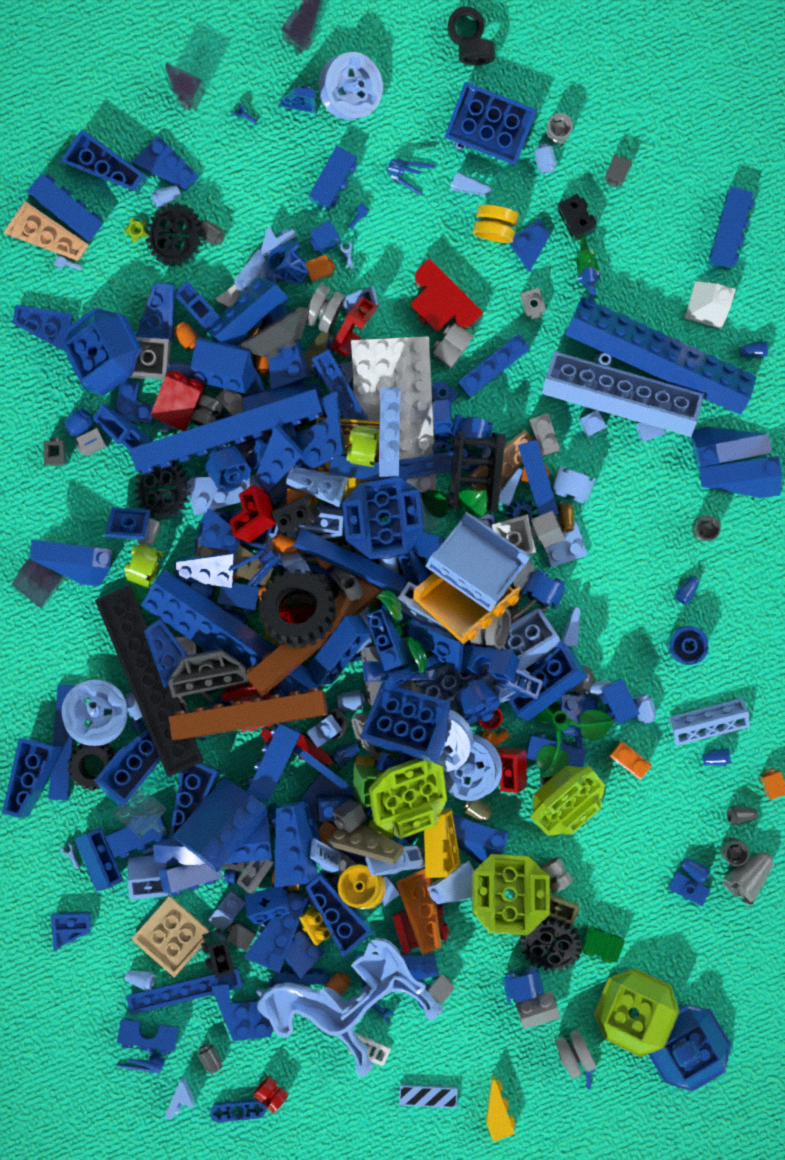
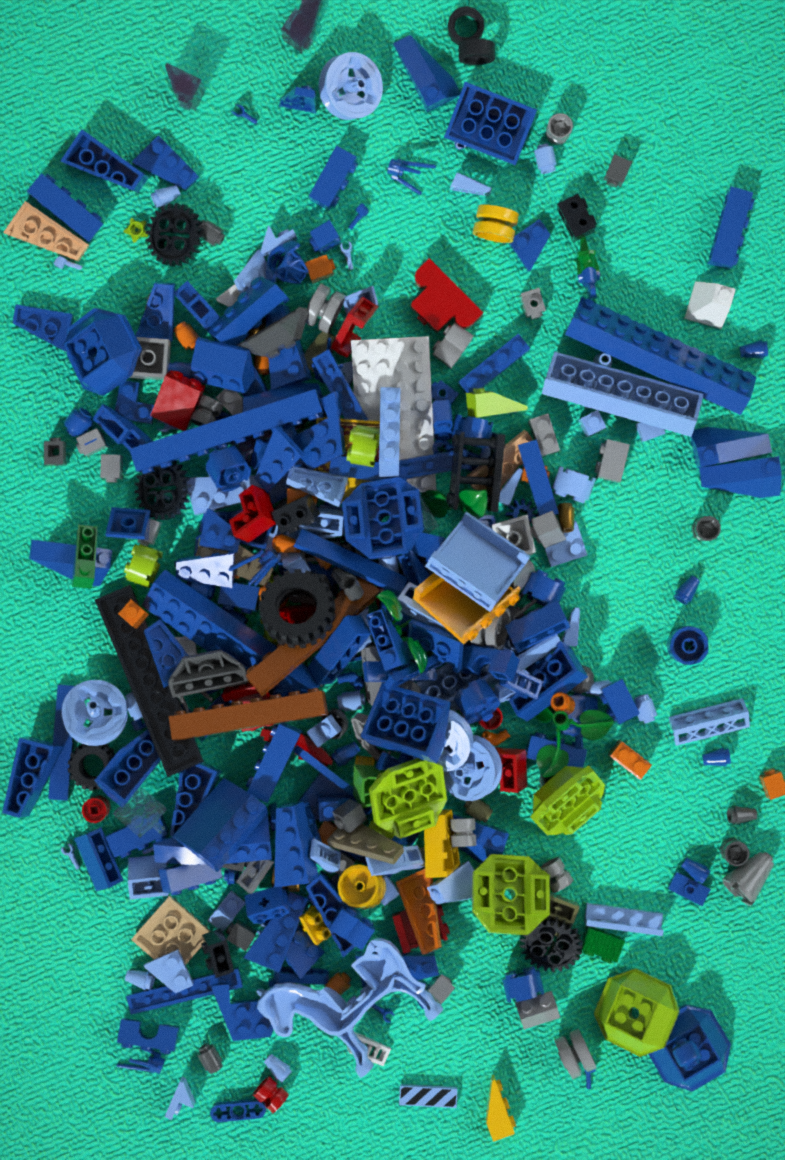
slope [12,559,66,609] -> none
blue wing [51,911,92,950] -> none
none -> green slope [72,524,98,589]
none -> red wheel [82,795,111,823]
none -> light grey brick [100,454,123,483]
none -> orange brick [118,600,149,629]
none -> light blue wing [144,949,194,993]
none -> light blue cone [264,1054,292,1083]
none -> blue brick [329,906,375,950]
none -> blue arm [337,672,364,690]
none -> blue wedge [393,35,460,112]
none -> light grey wheel [450,818,477,847]
none -> lime slope [466,388,528,418]
none -> blue brick [505,600,571,652]
none -> orange brick [551,692,575,715]
none -> light blue fence [584,903,664,936]
none -> light grey brick [594,439,630,483]

